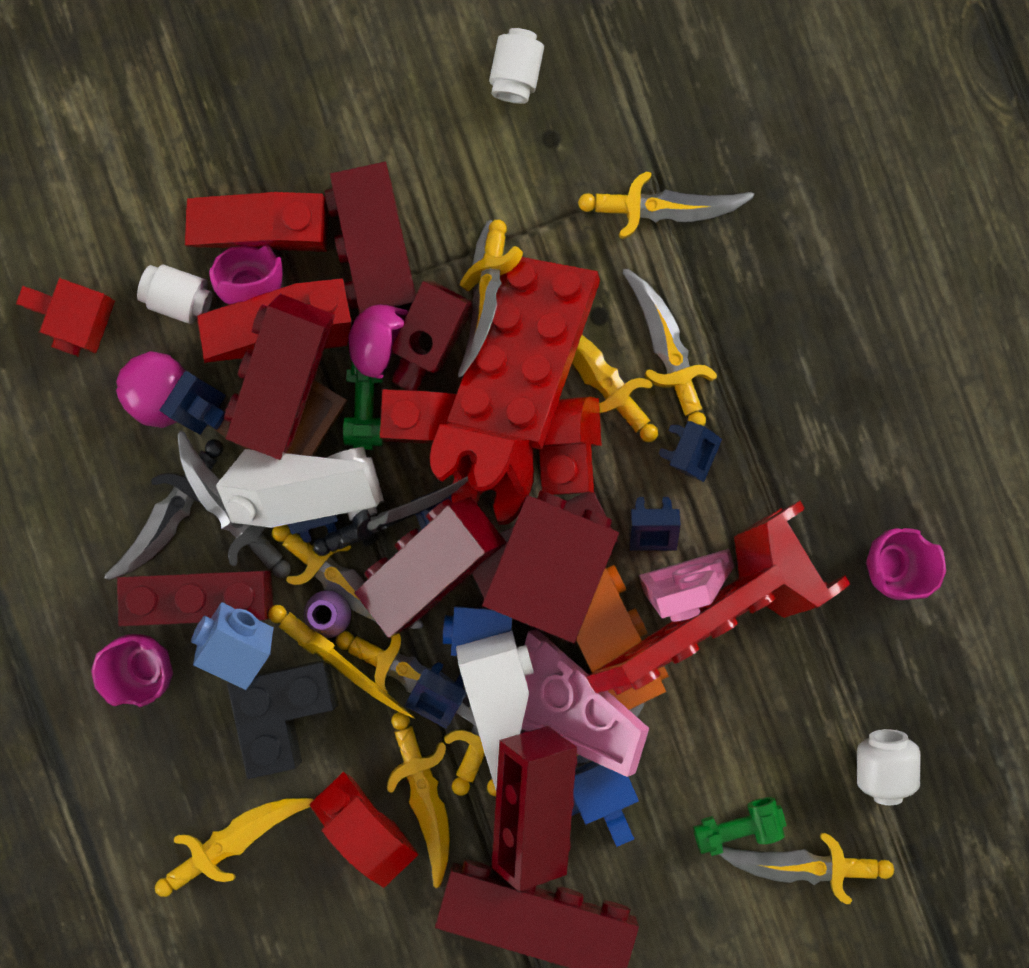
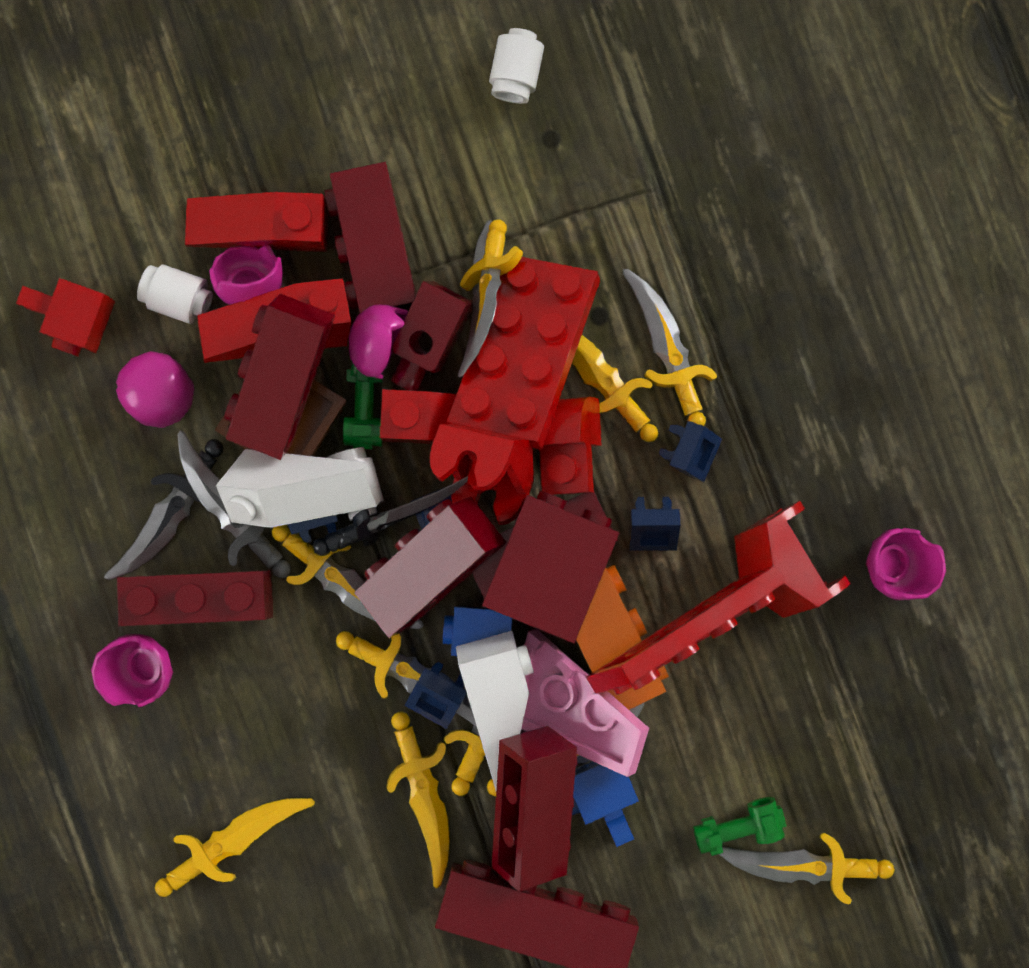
dark blue tile [160,370,226,435] -> none
medium blue brick [191,602,274,690] -> none
black brick [227,660,339,779] -> none
yellow piece [268,605,415,719] -> none
medium lavender cone [304,590,351,638] -> none
red brick [309,771,419,888] -> none
piece [578,172,754,239] -> none
bright pink wing [639,549,734,622] -> none
white head [857,729,920,805] -> none

